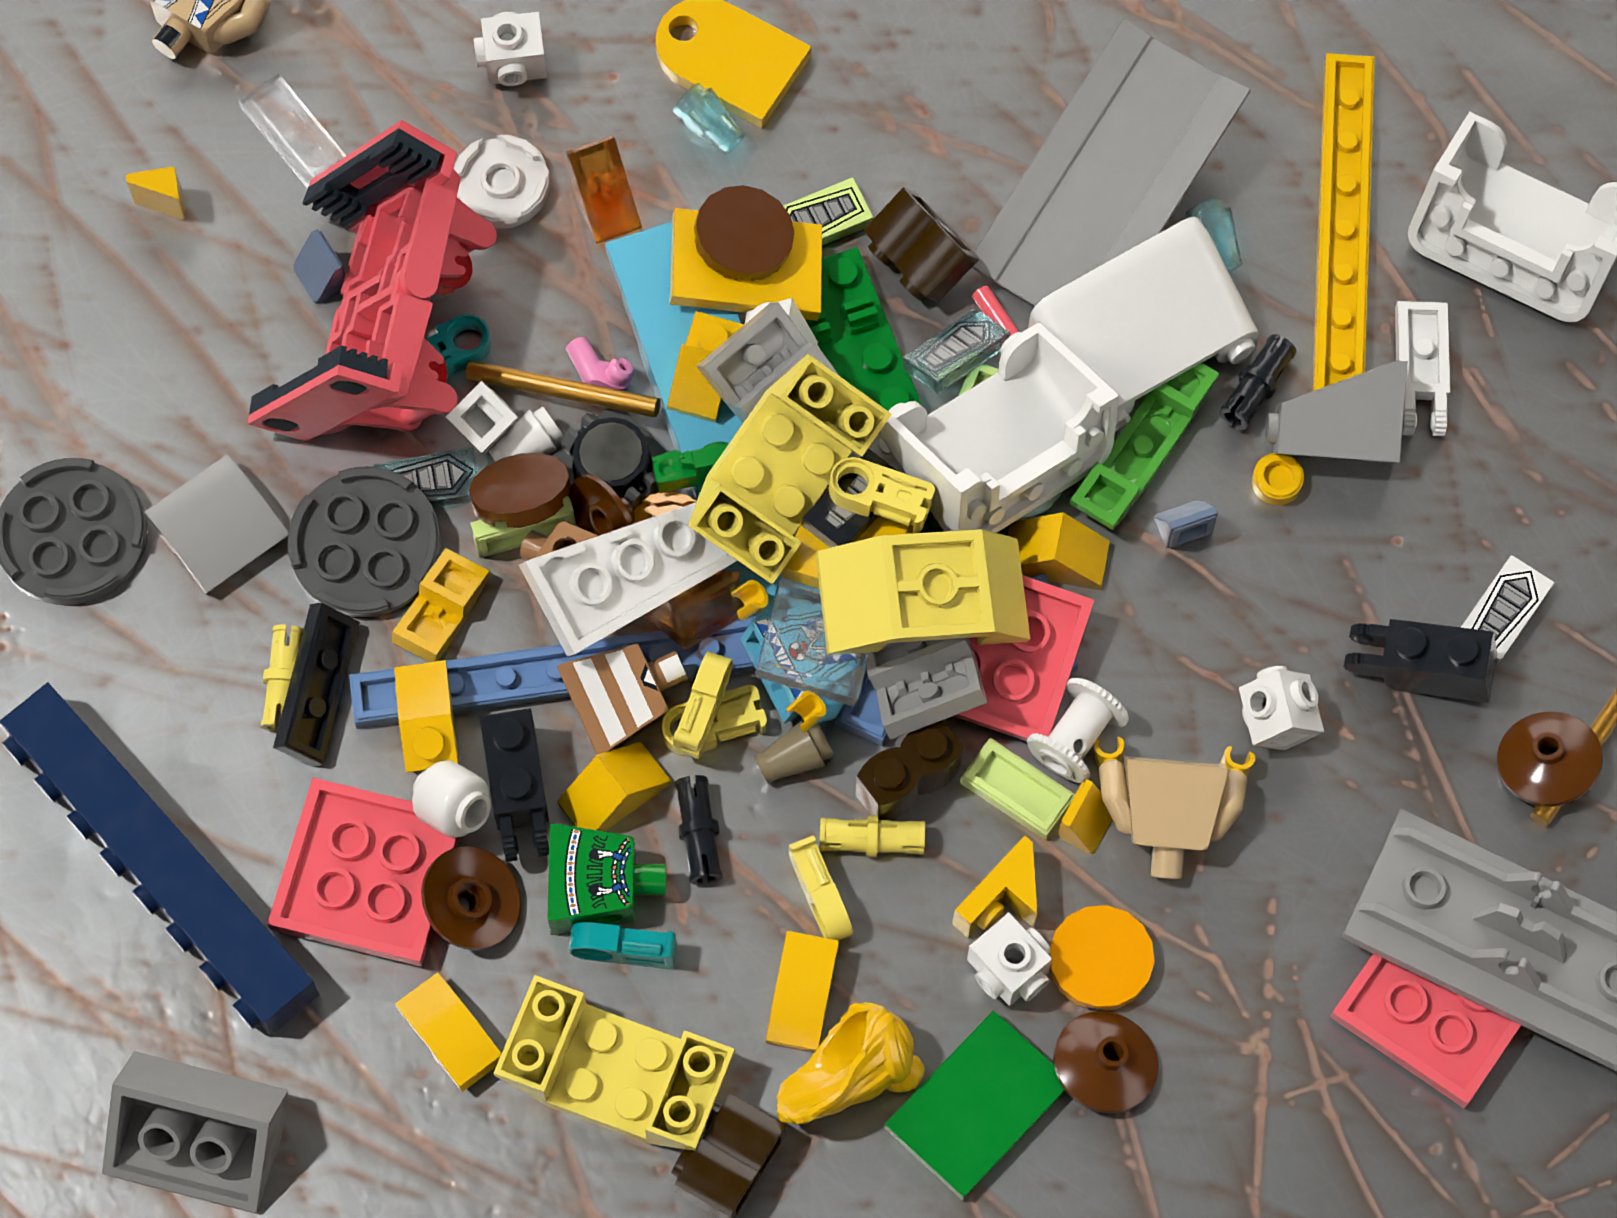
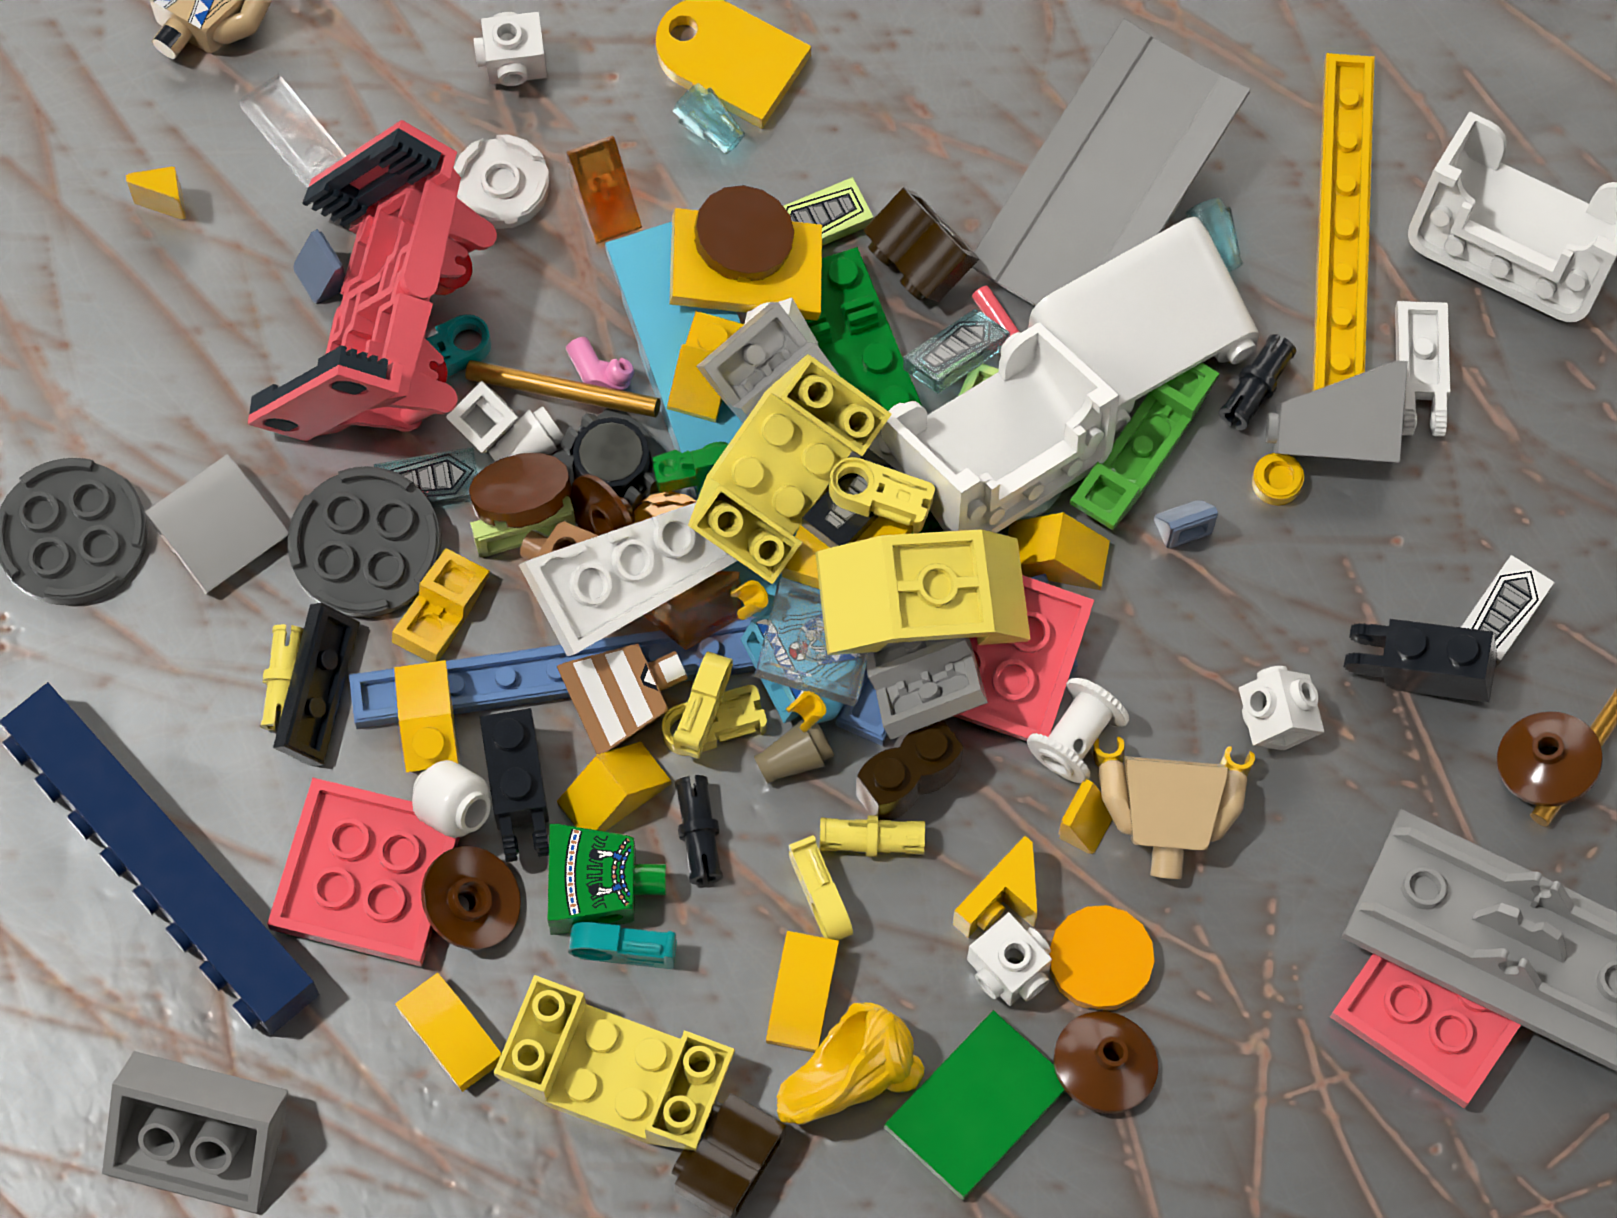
yellowish green tile [960,738,1075,841] -> none

